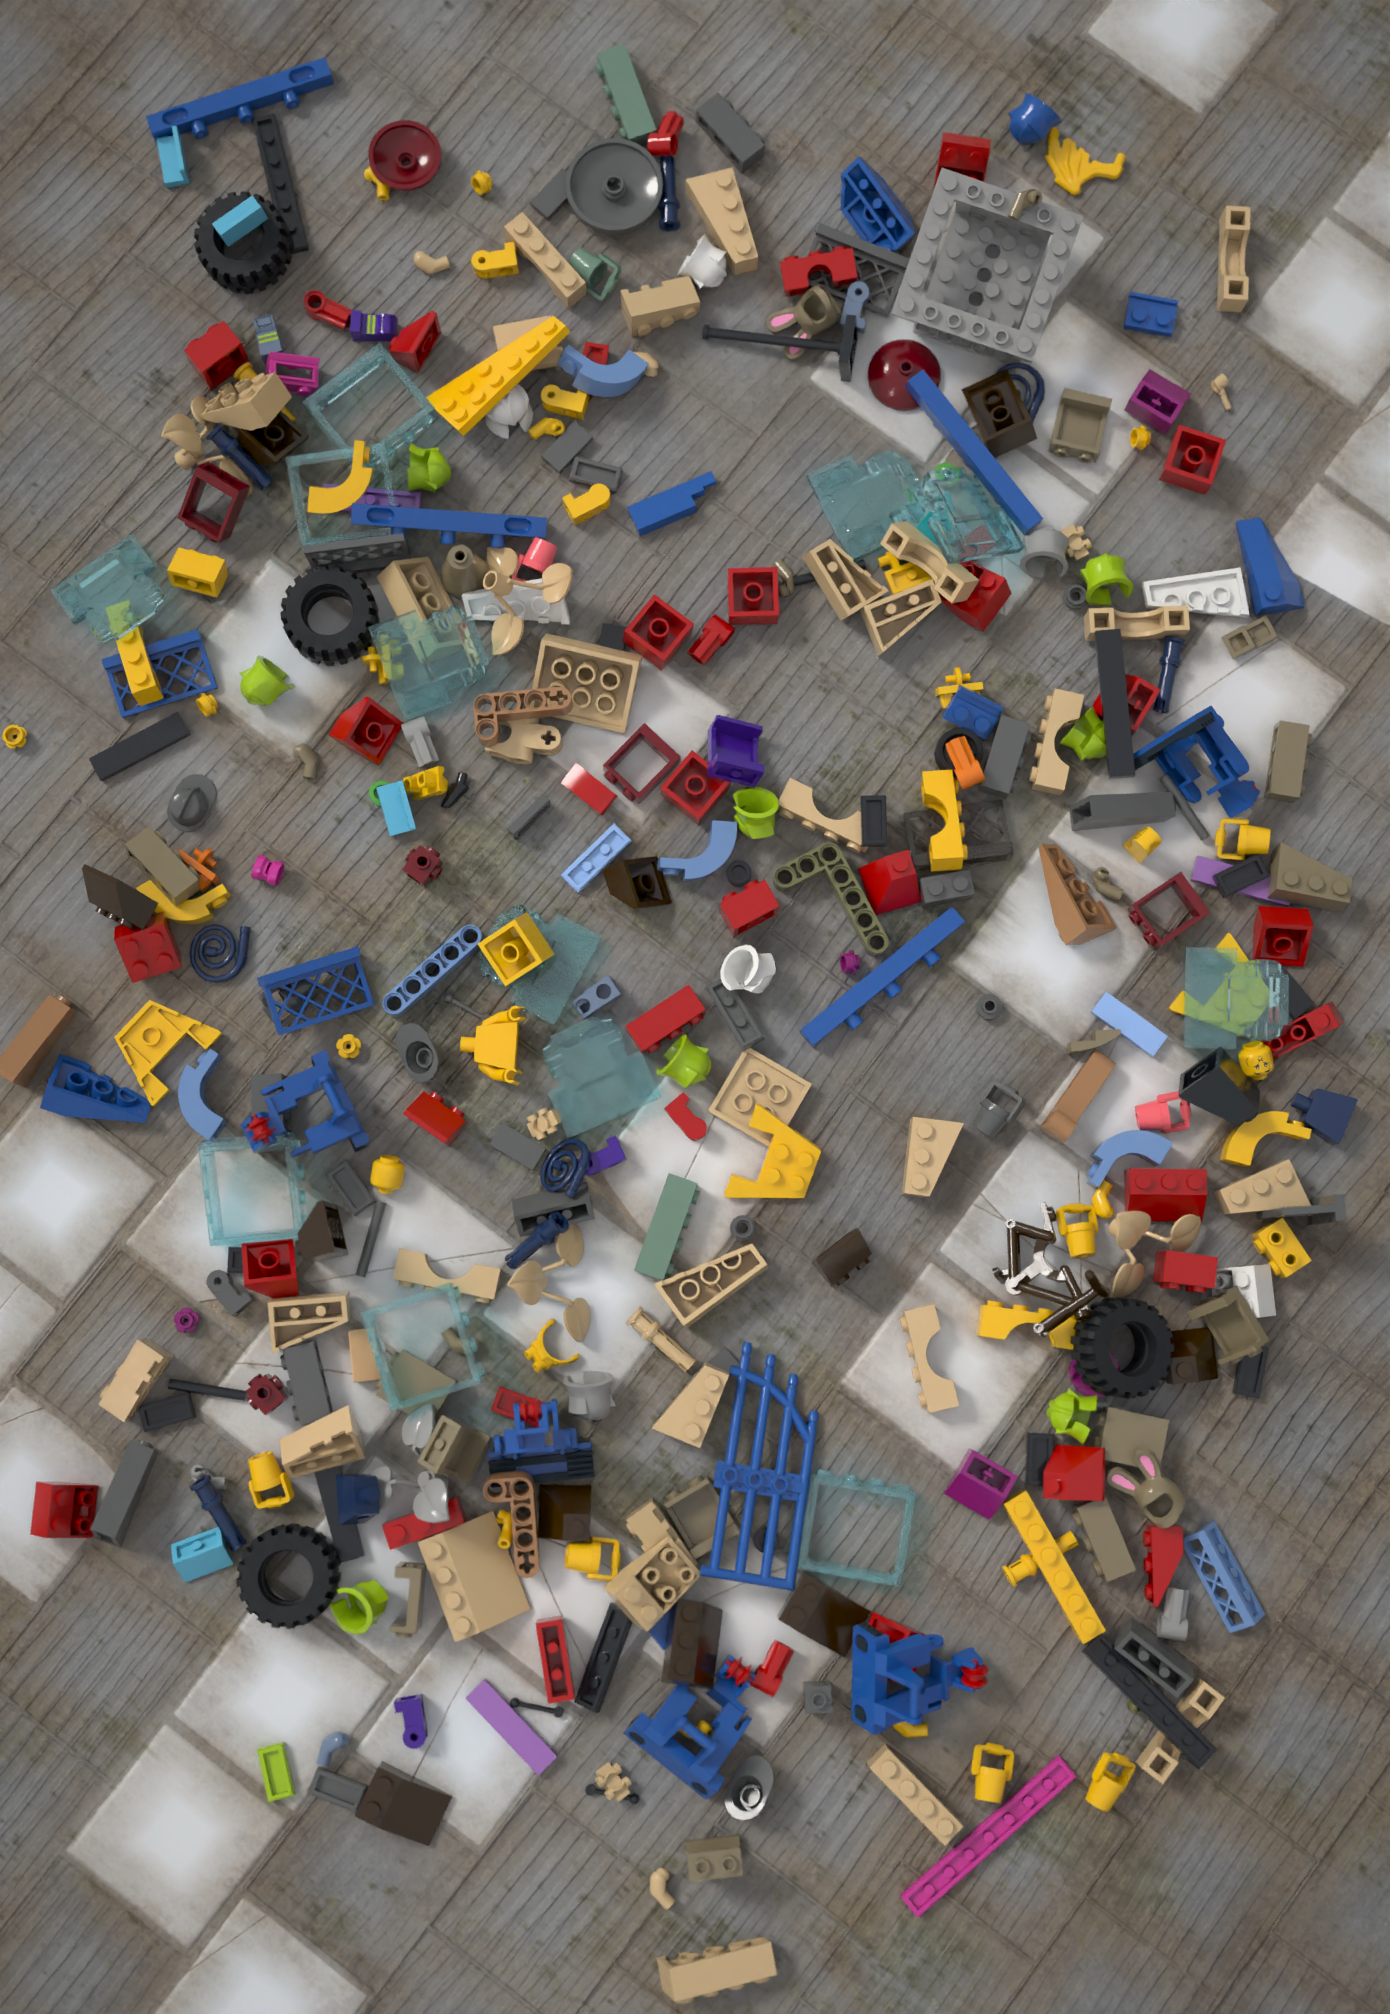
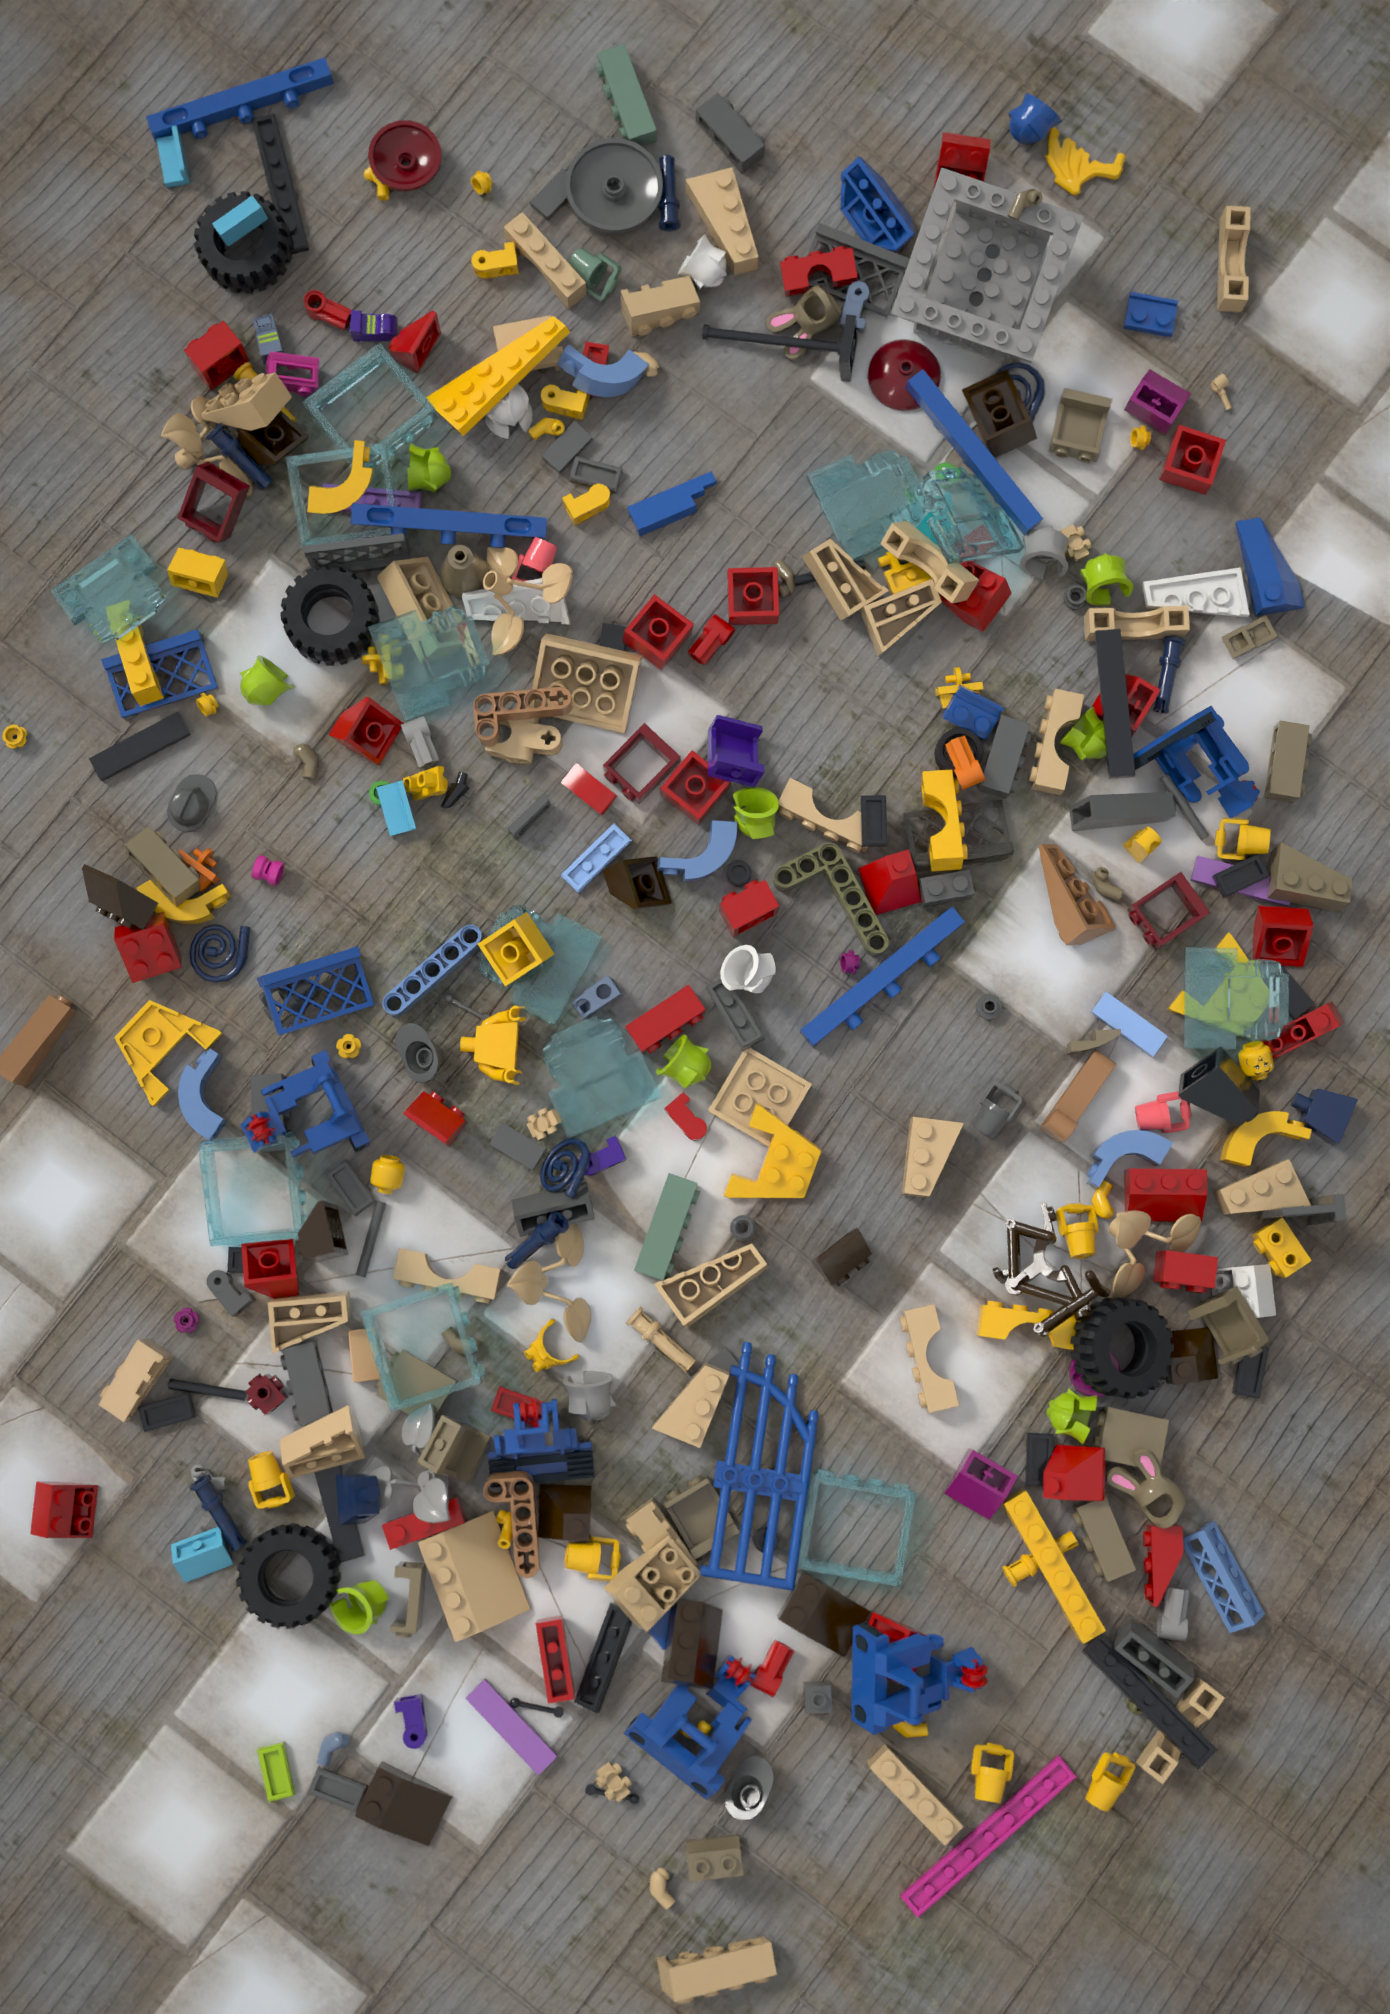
blue wedge [40,1054,151,1123] -> none
dark grey slope [90,1440,157,1548] -> none
dark red brick [402,845,443,888] -> none
tan arm [414,251,450,274] -> none
red piece [647,111,684,156] -> none

